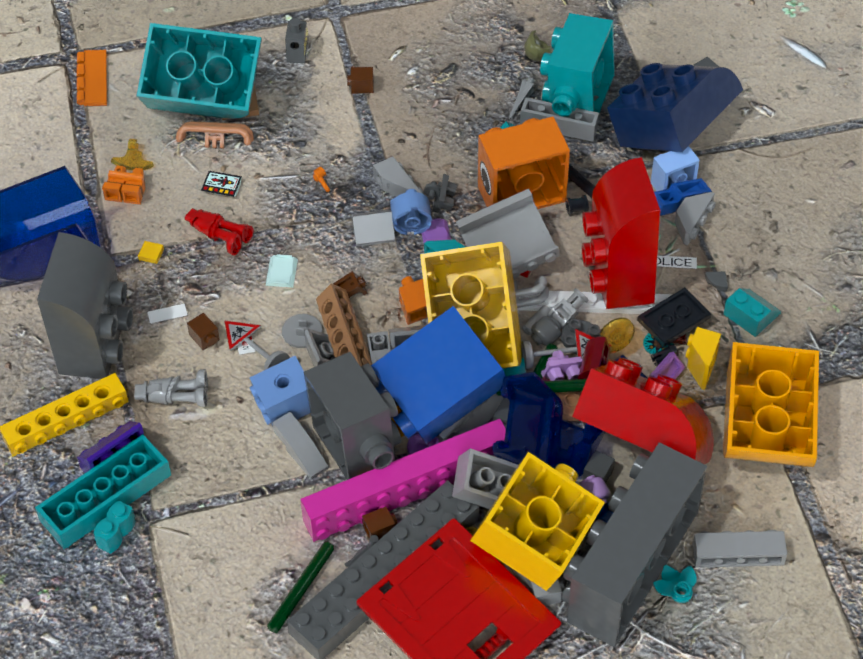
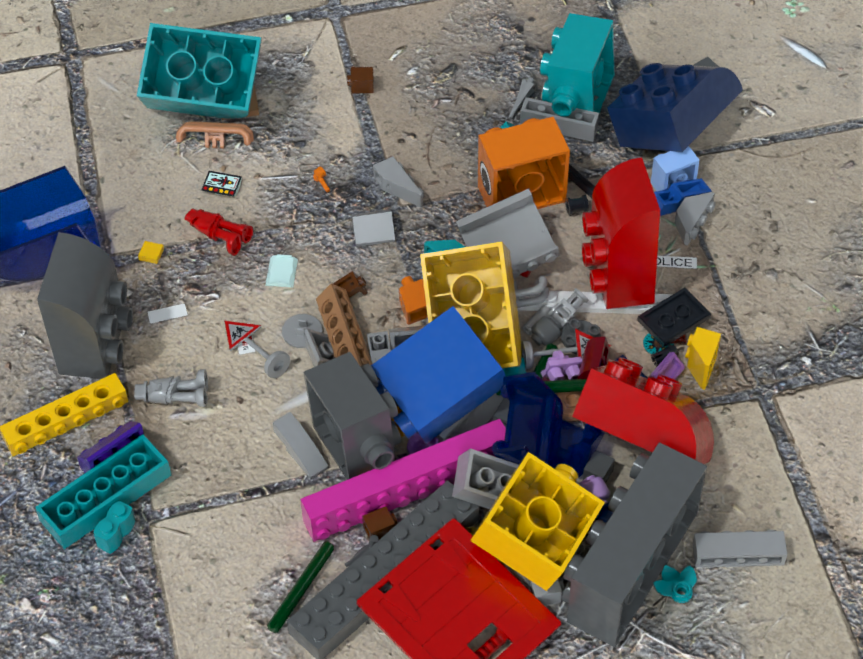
orange windscreen [77,50,107,106] -> none
orange hips [102,165,145,205] -> none
clear yellow piece [111,139,154,170] -> none
reddish brown brick [187,313,220,350] -> none
medium blue brick [249,356,311,426] -> none
dark grey torso [285,18,309,64] -> none
medium blue brick [390,189,432,235] -> none
medium lavender piece [422,218,451,243] -> none
dark grey hips [424,174,457,213] -> none
olive hair [524,30,554,63] -> none
clear yellow dish [600,318,635,353] -> none
dark grey tile [705,271,728,292] -> none
teal slope [723,288,781,337] -> none
light orange brick [723,342,819,467] -> none

